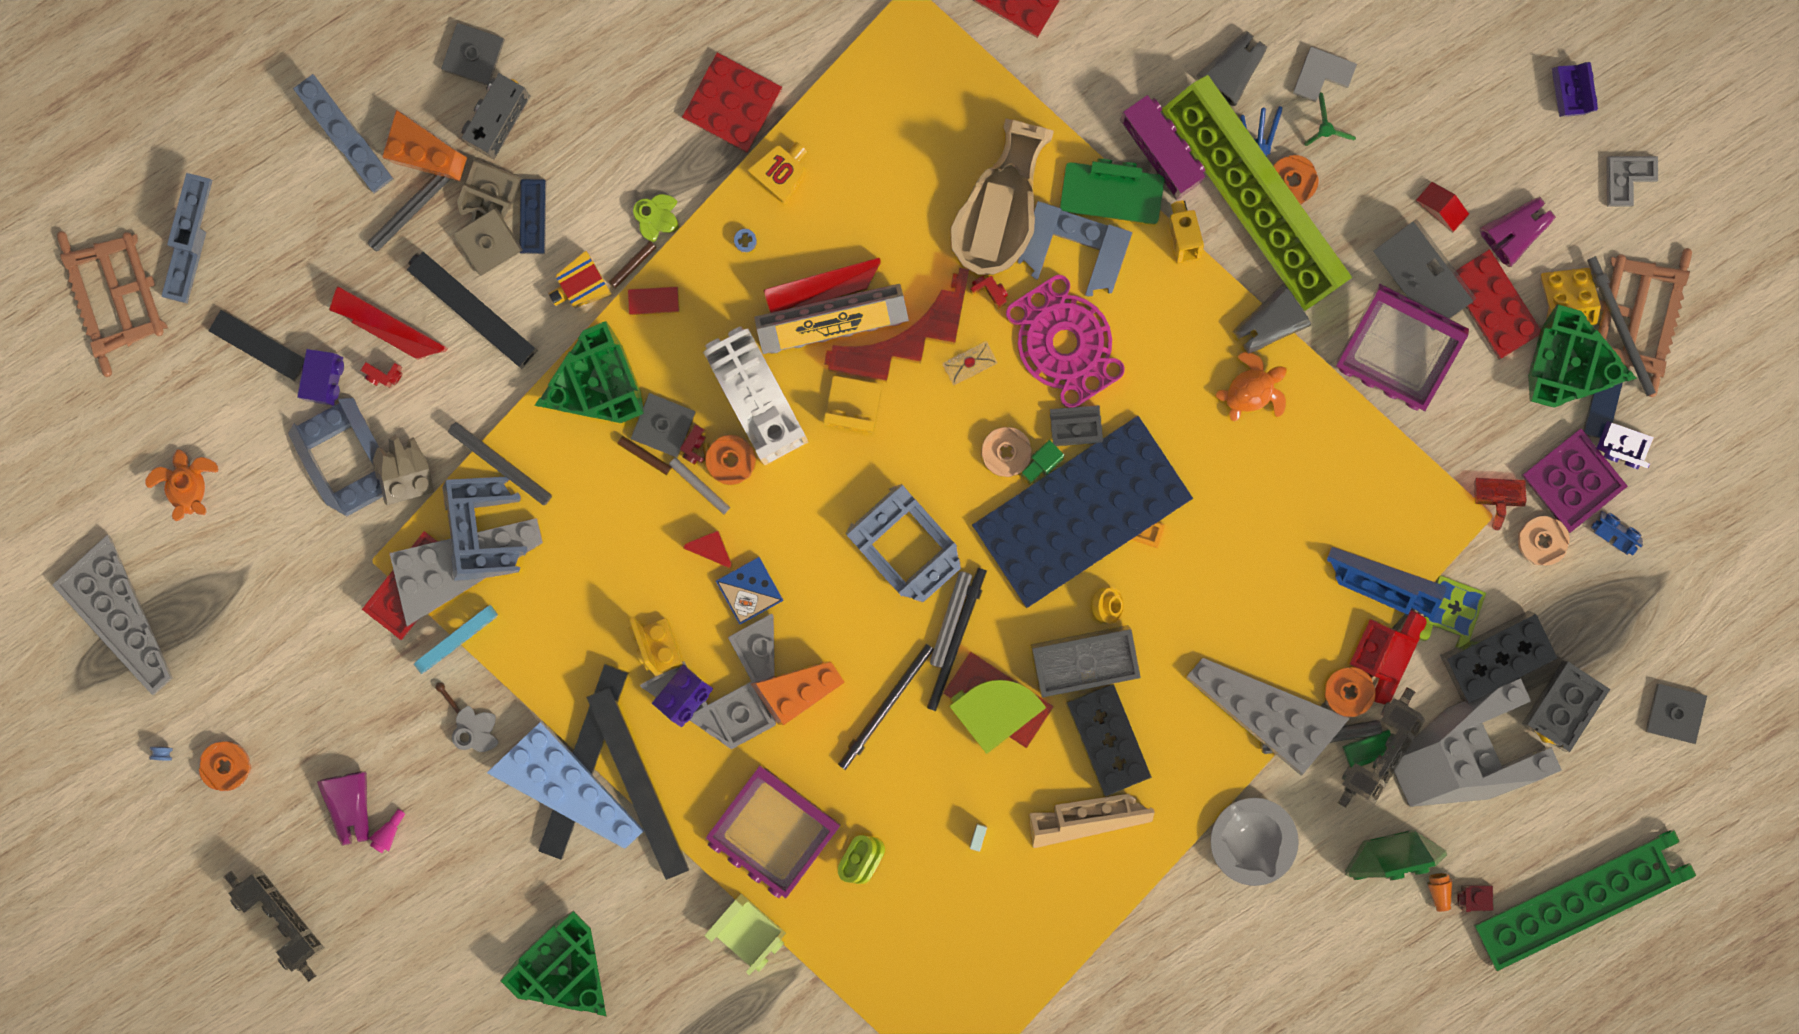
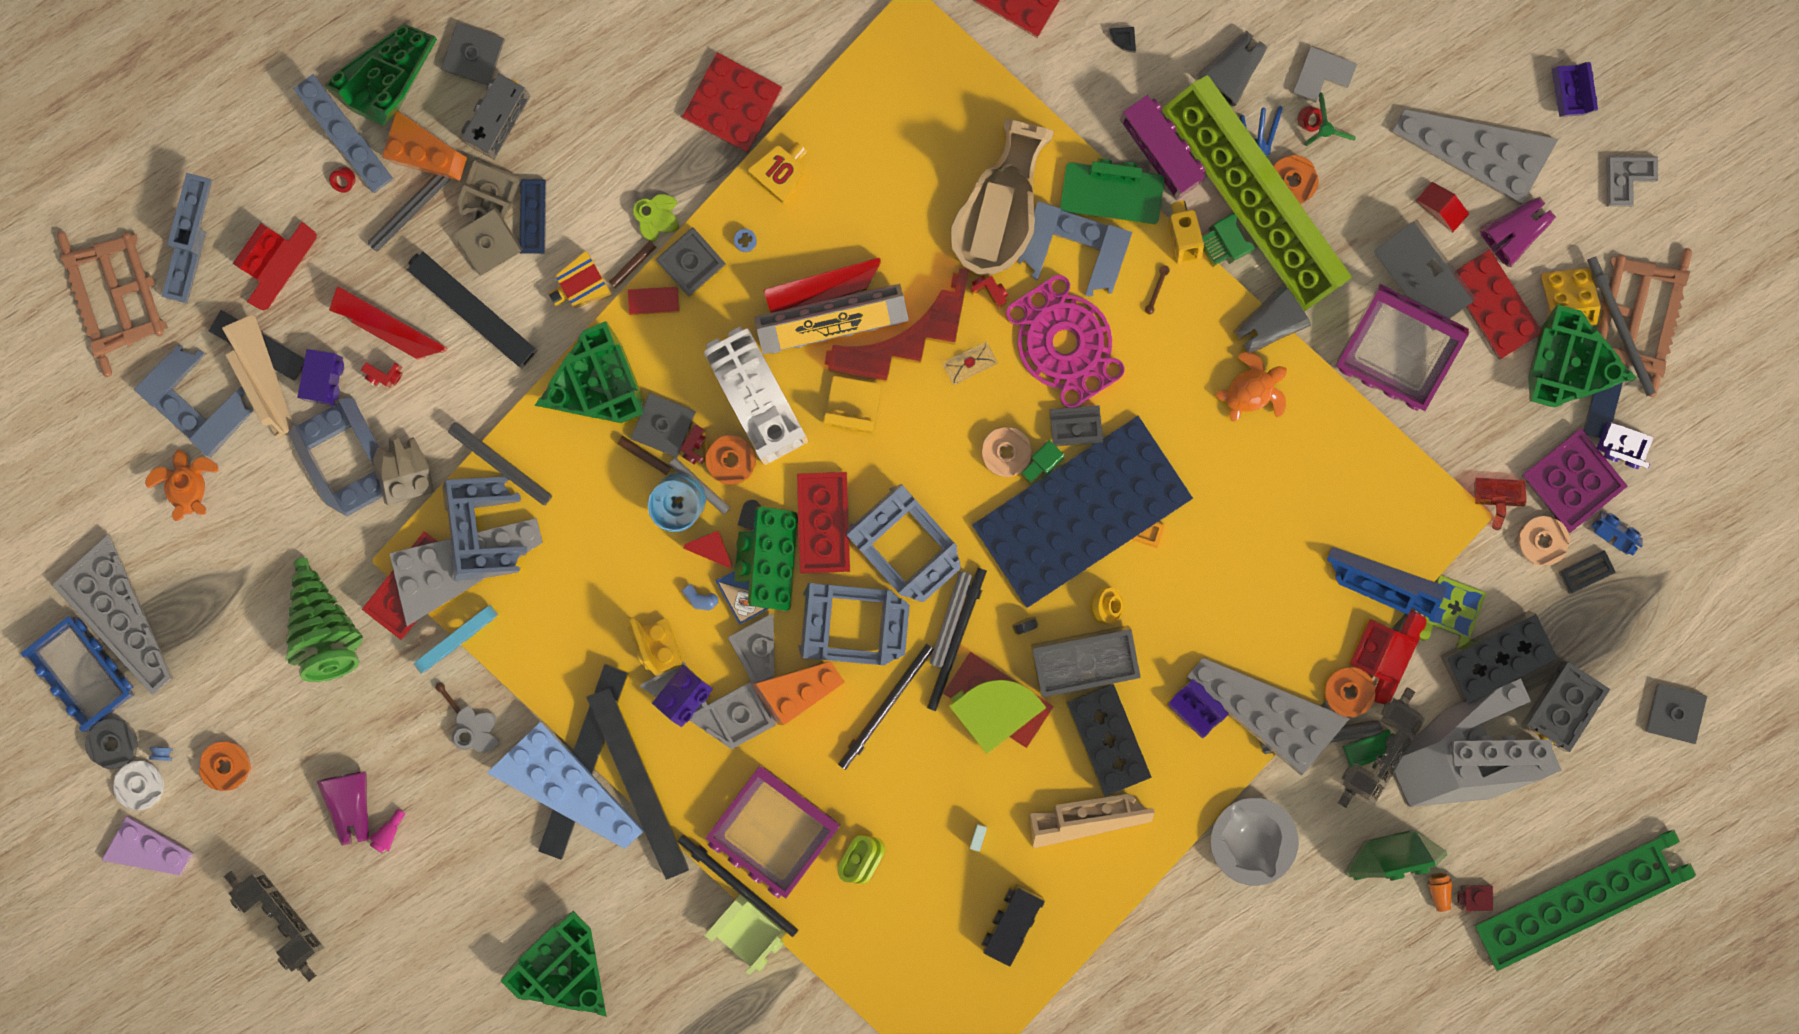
none -> window [21,616,135,732]
none -> dark grey plate [85,719,138,769]
none -> lavender wing [102,816,193,875]
none -> white tile [113,761,164,810]
none -> sand blue wedge [134,345,253,457]
none -> tan wedge [222,315,293,438]
none -> red plate [233,222,317,310]
none -> bright green plant [285,557,363,682]
none -> green wedge [324,23,437,126]
none -> red piece [329,166,356,193]
none -> dark azure wheel [648,473,706,532]
none -> dark grey plate [656,227,726,297]
none -> black bar [677,834,799,937]
none -> medium blue arm [682,584,718,611]
none -> green bracket [734,506,798,611]
none -> black tile [738,500,761,530]
none -> red plate [797,472,850,574]
none -> sand blue wedge [798,583,910,665]
none -> black wedge [981,884,1045,967]
none -> black tile [1012,617,1038,635]
none -> black tile [1109,27,1136,53]
none -> reddish brown hinge [1145,265,1170,315]
none -> dark purple bracket [1167,679,1229,738]
none -> green piece [1202,213,1255,267]
none -> red piece [1297,106,1322,132]
none -> light grey wing [1391,110,1558,205]
none -> light grey bracket [1452,735,1552,766]
none -> black tile [1559,550,1616,594]

